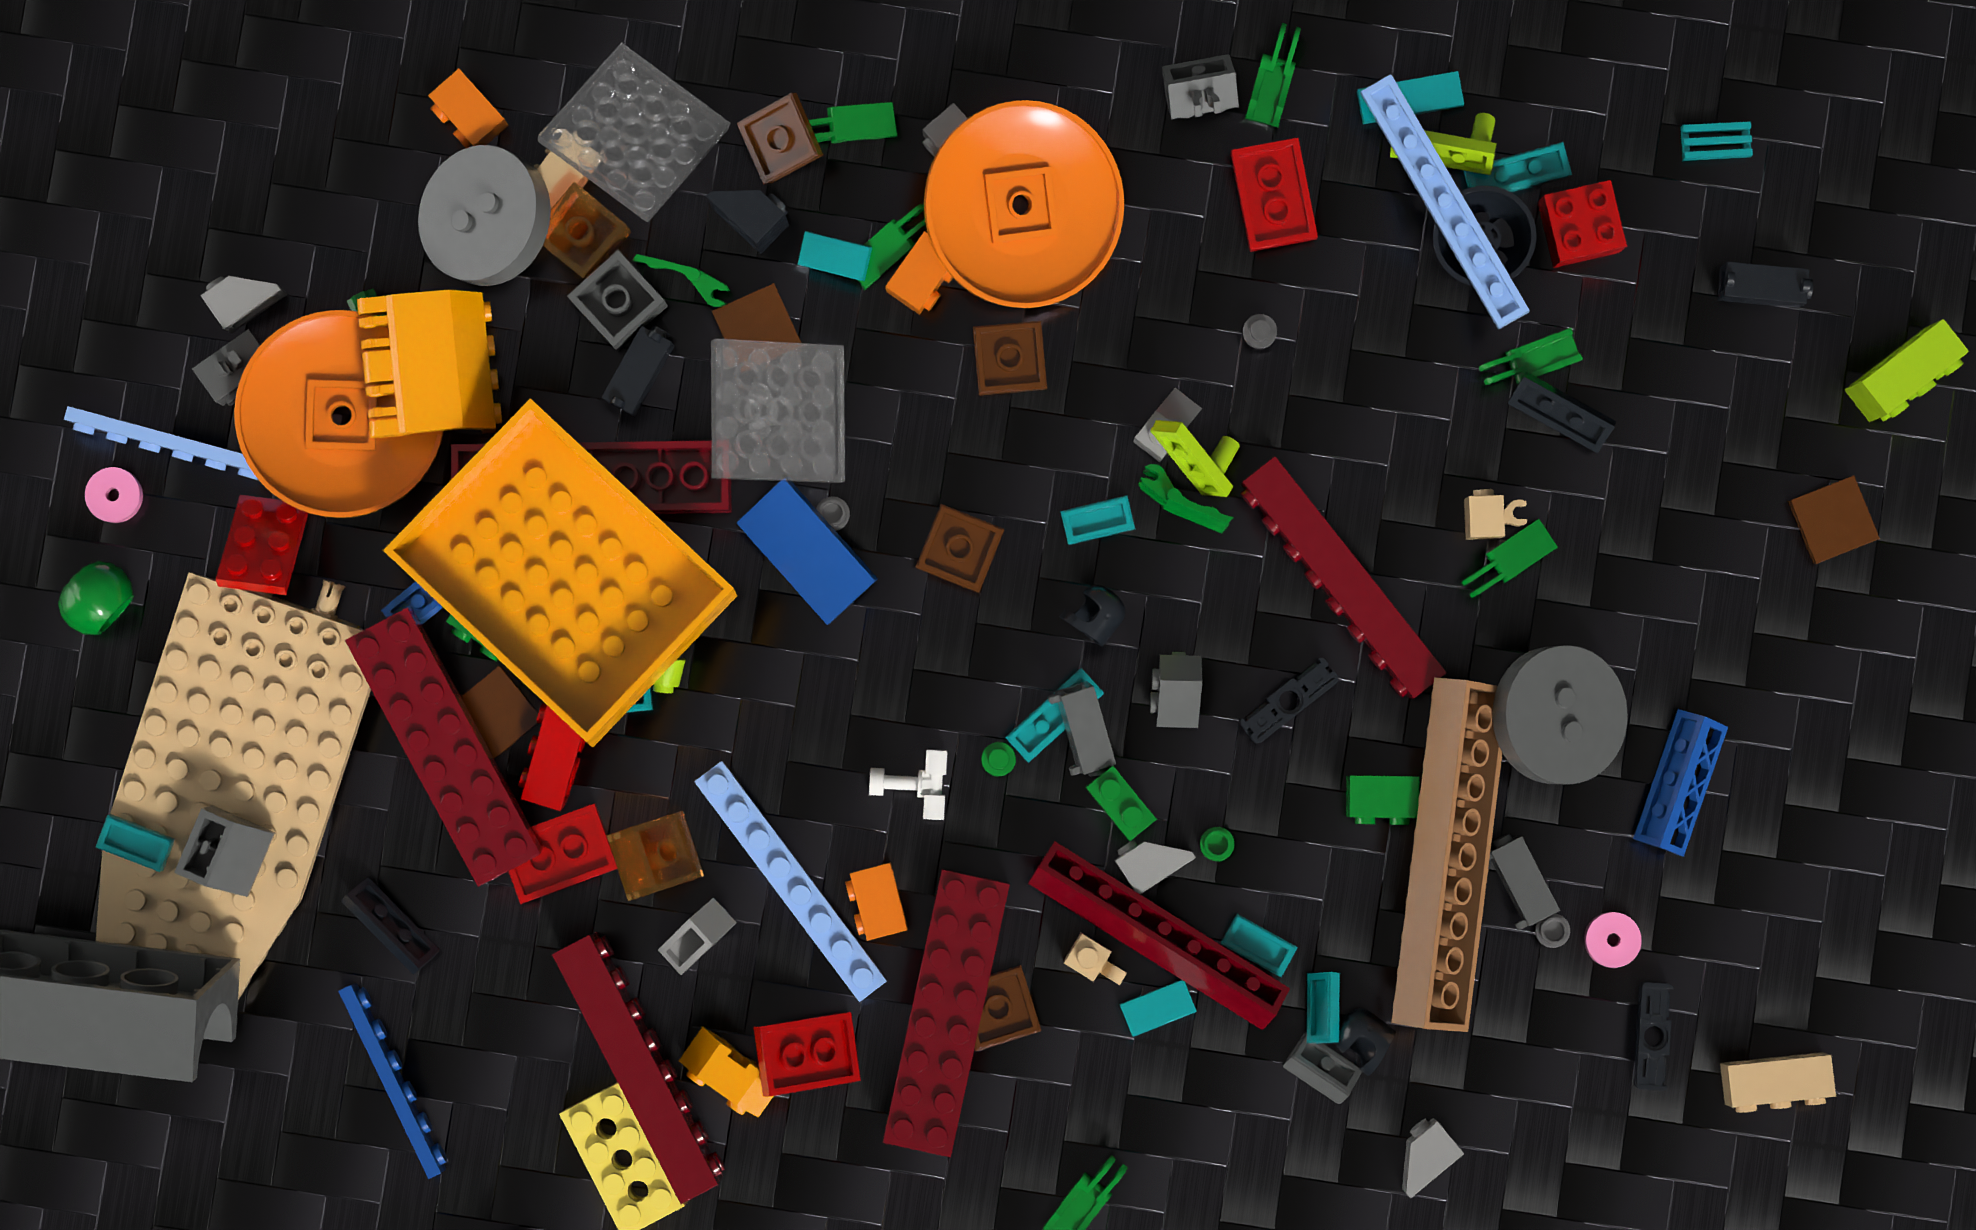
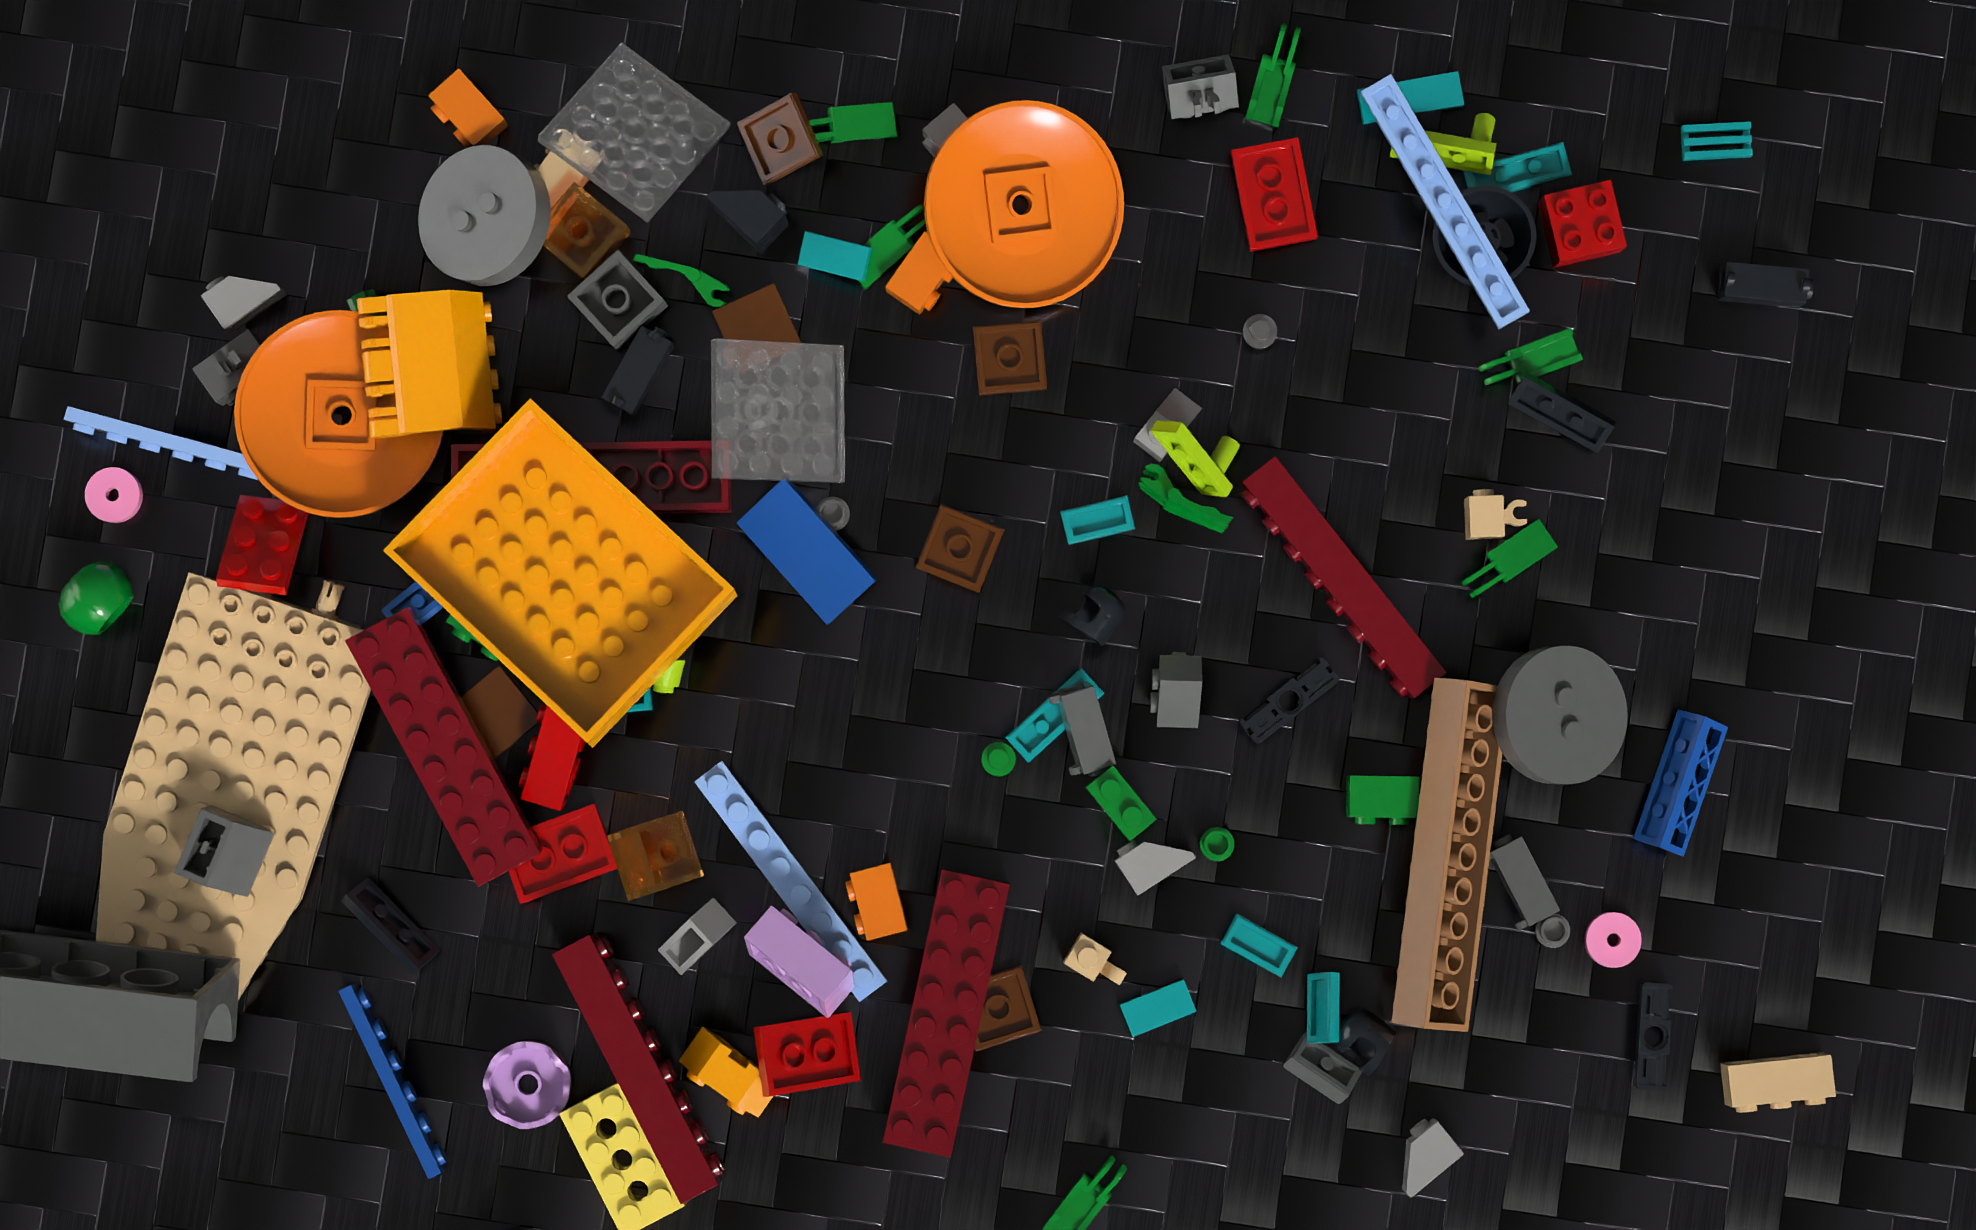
teal tile [96,814,175,872] -> none
white bar [869,749,947,820] -> none
dark red brick [1028,841,1290,1030] -> none
reddish brown tile [1788,476,1880,564] -> none
lime brick [1845,319,1969,422] -> none
none -> lavender plate [483,1040,572,1129]
none -> lavender brick [744,905,855,1018]

